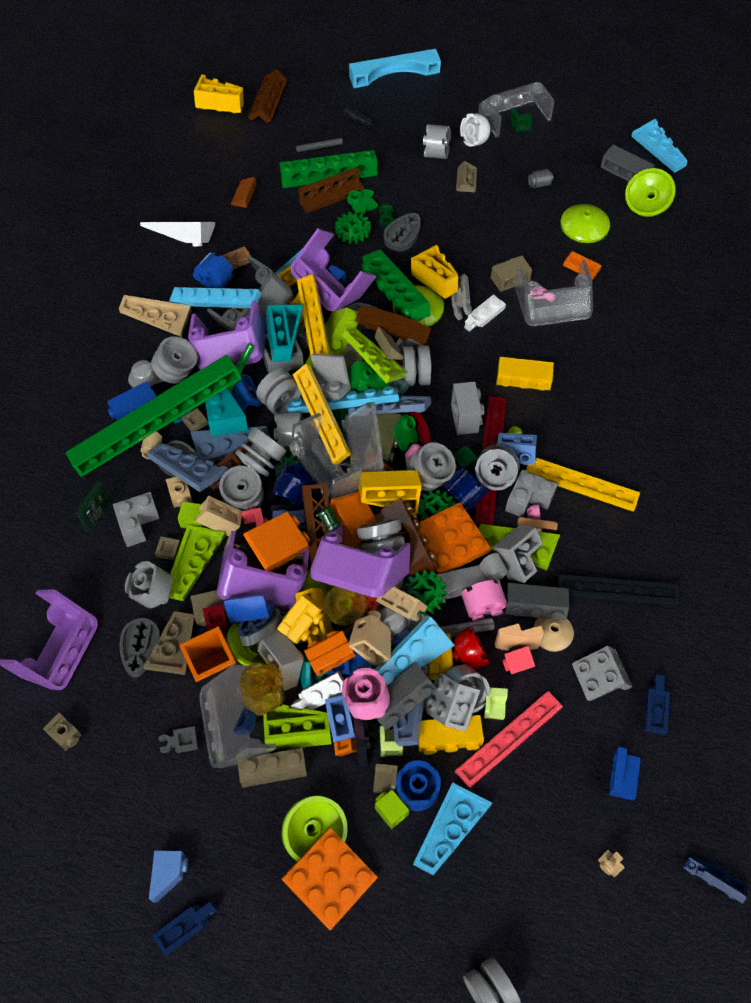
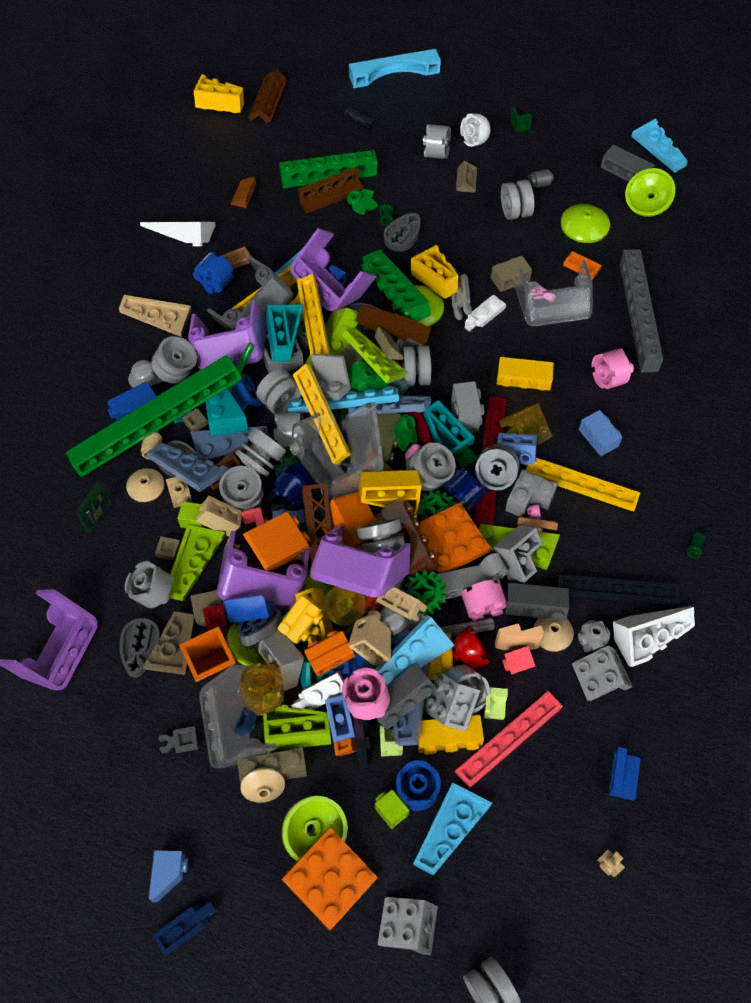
dark tan brick [43,713,81,751] -> none
light grey brick [113,492,159,547] -> none
medium azure plate [169,287,262,308] -> none
dark grey bar [296,138,343,152] -> none
dark green bush [316,506,341,532] -> none
green gear [335,212,371,244] -> none
dark tan panel [373,764,398,793] -> none
clear windscreen [479,82,555,137] -> none
dark blue hinge [644,675,670,735] -> none
dark blue hinge [684,854,748,904] -> none
none -> tan dish [126,468,165,502]
none -> tan dish [241,768,285,803]
none -> light grey bracket [378,897,438,955]
none -> teal wedge [423,400,474,454]
none -> clear yellow bracket [499,403,552,445]
none -> light grey wheel [501,180,534,220]
none -> light grey brick [578,620,610,653]
none -> medium blue brick [579,410,622,456]
none -> bright pink brick [592,348,634,389]
none -> white wedge [613,606,695,667]
none -> dark grey brick [620,249,663,372]
none -> dark green pin [687,533,705,559]

